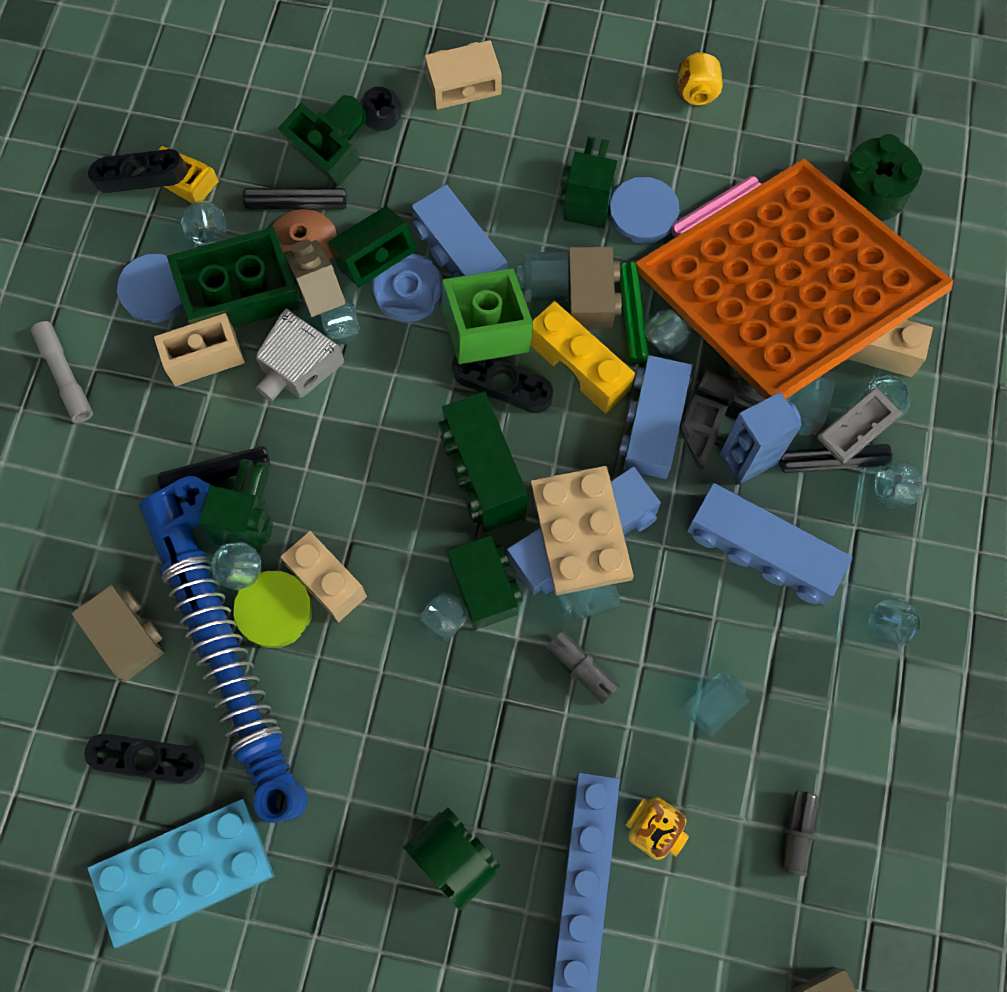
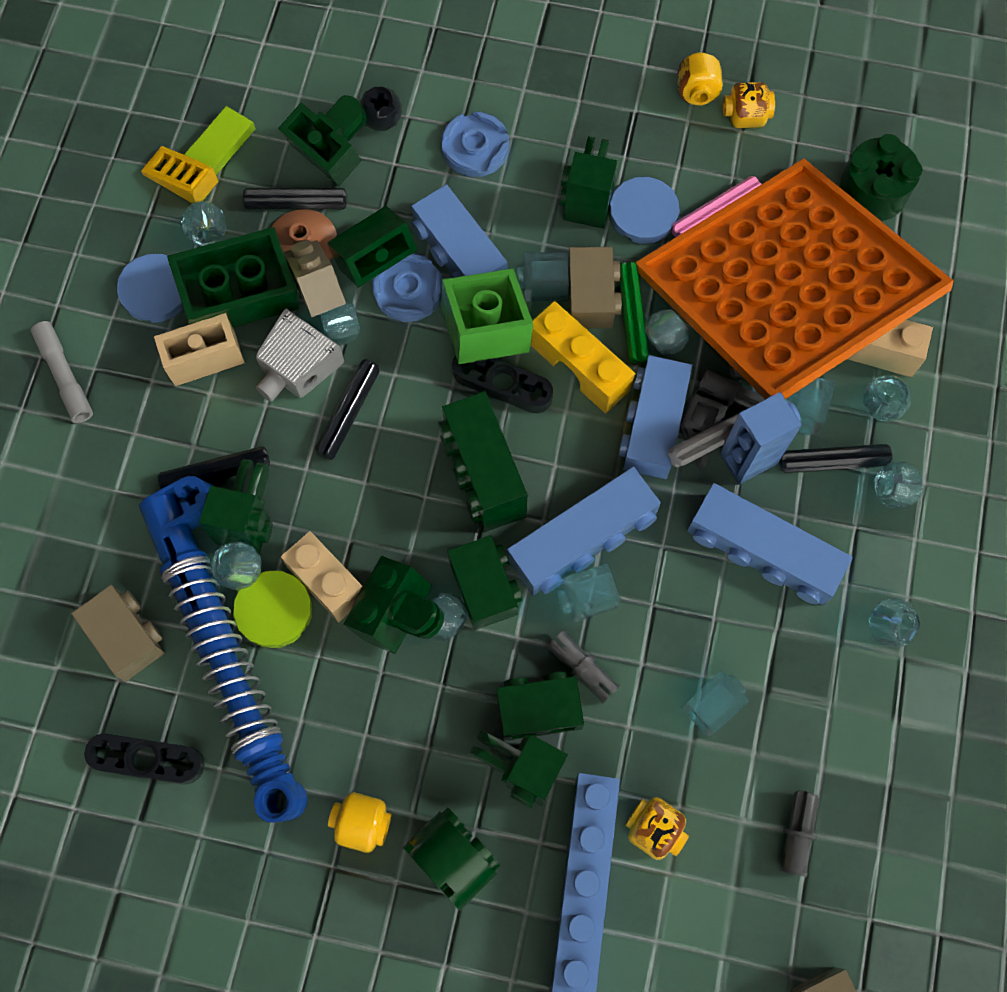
black beam [88,149,188,193] -> none
medium azure plate [88,799,275,948] -> none
tan brick [425,40,502,110] -> none
tan plate [531,466,634,596] -> none
light grey plate [817,386,902,465] -> none
none -> lime tile [184,106,256,175]
none -> black axle [315,359,379,460]
none -> yellow head [328,792,392,853]
none -> dark green brick [343,556,444,654]
none -> medium blue tile [442,112,509,177]
none -> dark green brick [469,731,568,808]
none -> dark green brick [497,672,584,741]
none -> light grey axle [667,412,741,467]
none -> yellow head [723,82,775,128]

